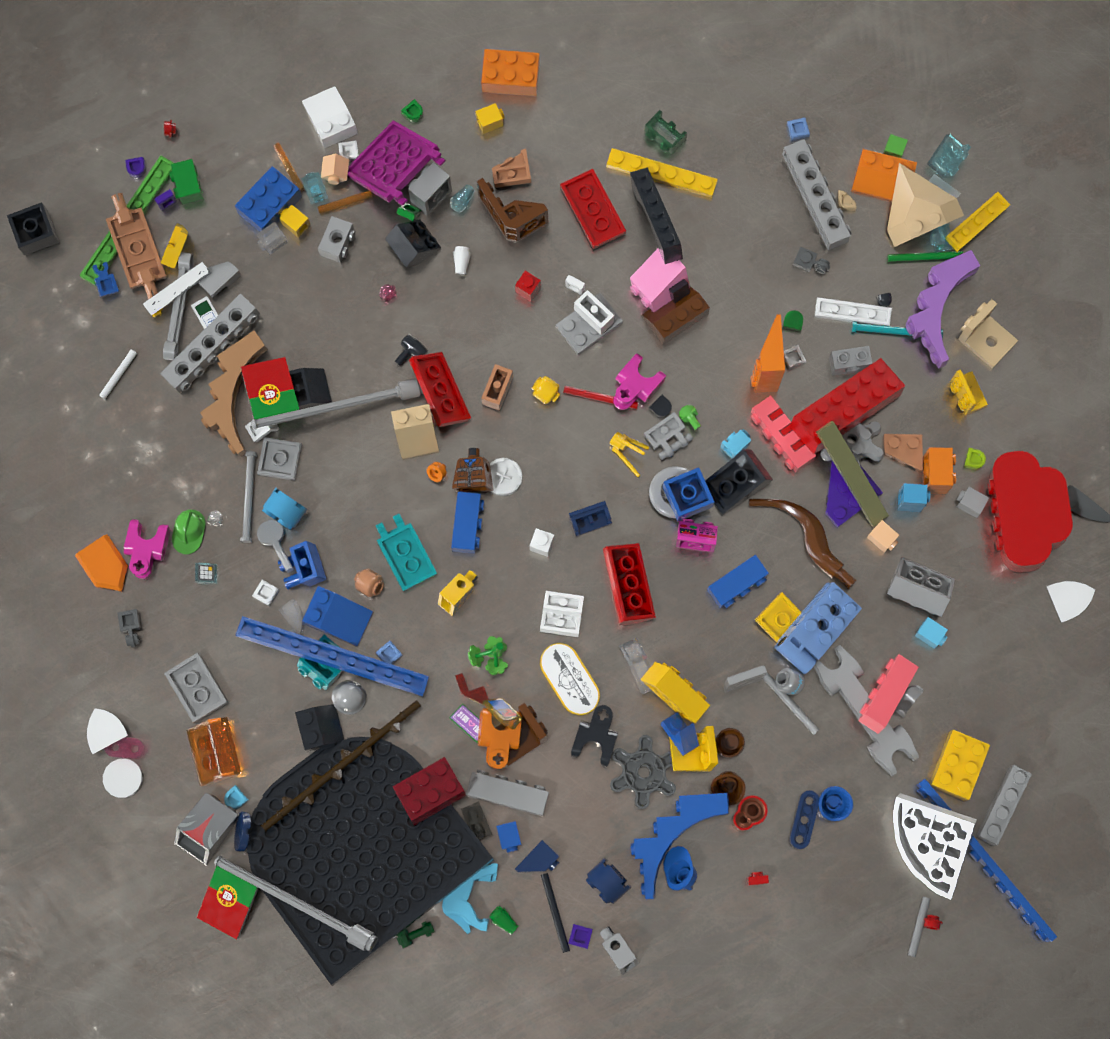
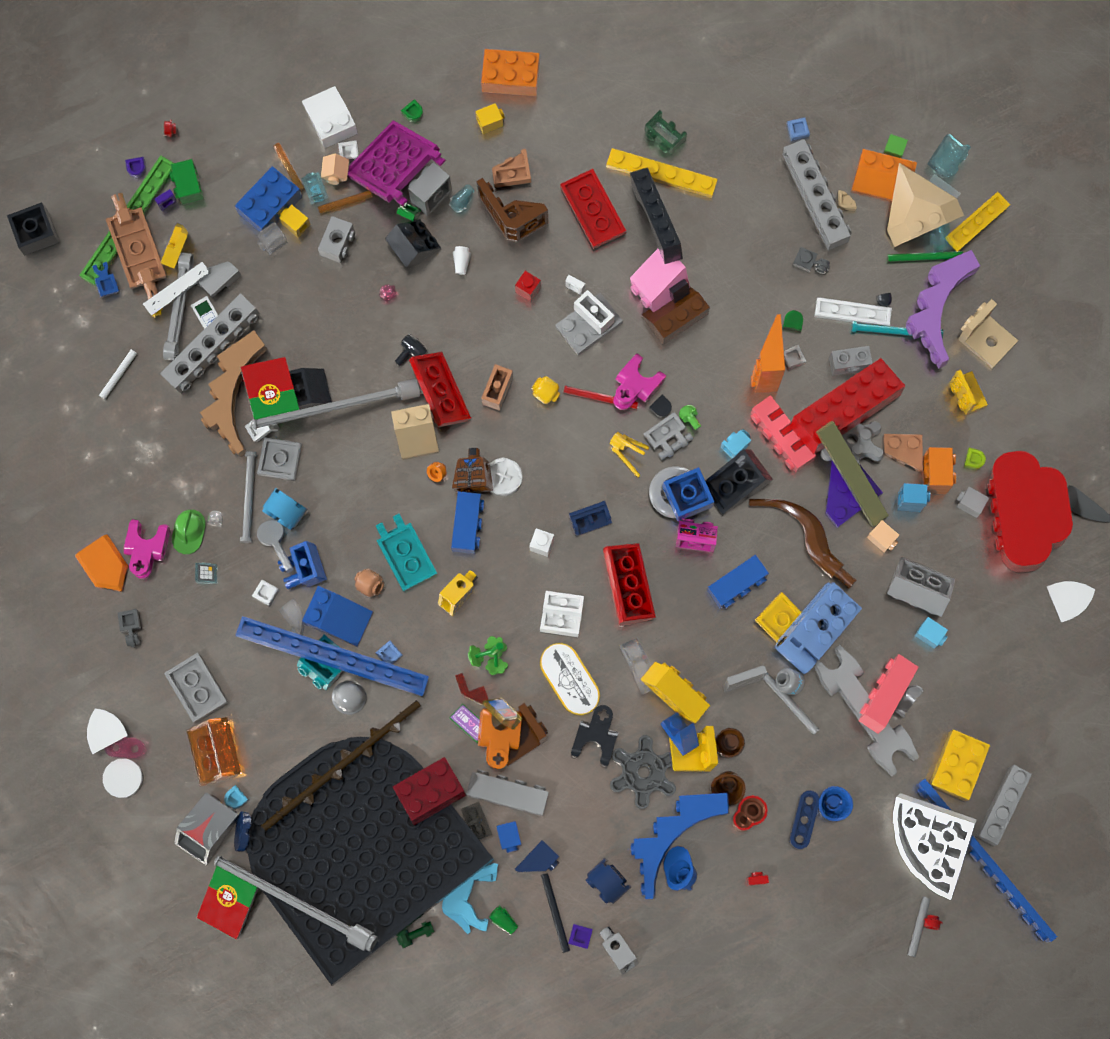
black slope [295,704,345,752] -> none

